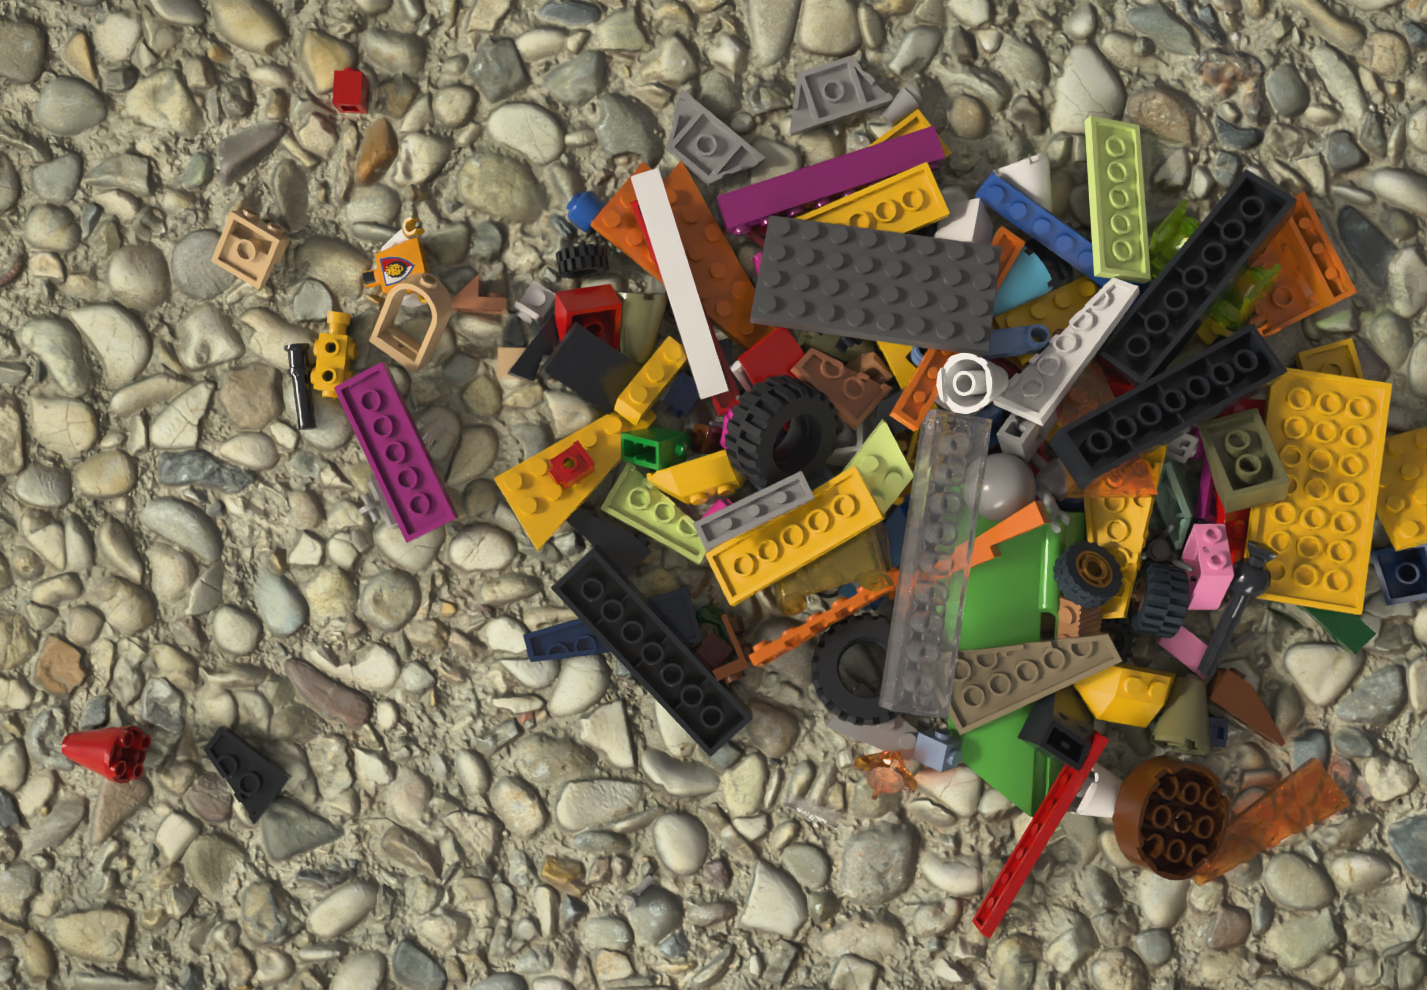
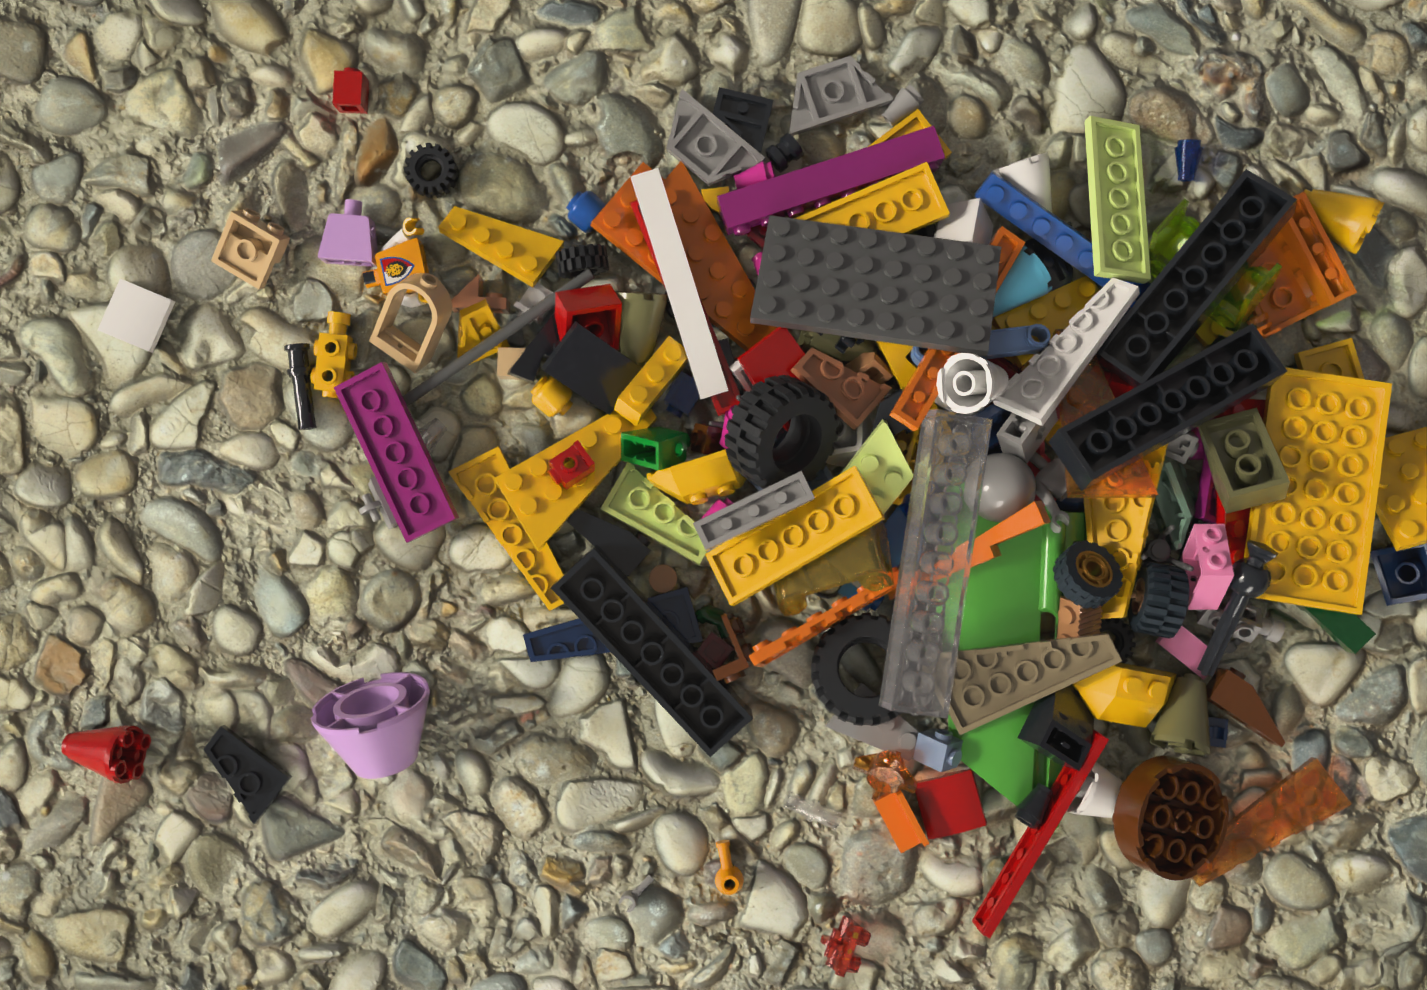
none -> white slope [98,279,175,353]
none -> lavender cone [311,672,430,779]
none -> lavender torso [318,199,378,267]
none -> dark grey piece [403,268,595,407]
none -> black tyre [404,143,459,198]
none -> yellow wing [438,206,564,288]
none -> yellow wing [448,446,565,611]
none -> yellow wing [457,299,510,365]
none -> yellow head [530,375,573,417]
none -> medium nougat tile [649,564,677,593]
none -> yellow tile [701,186,729,215]
none -> black wing [713,87,774,154]
none -> light orange bar [715,840,744,895]
none -> dark pink cone [734,161,775,189]
none -> black wheel [765,133,804,173]
none -> clear red hips [820,915,871,977]
none -> orange panel [873,787,929,853]
none -> red slope [913,769,987,840]
none -> black cone [1015,783,1053,829]
none -> clear blue cone [1174,139,1203,182]
none -> light grey brick [1196,594,1285,643]
none -> yellow cone [1304,189,1384,255]

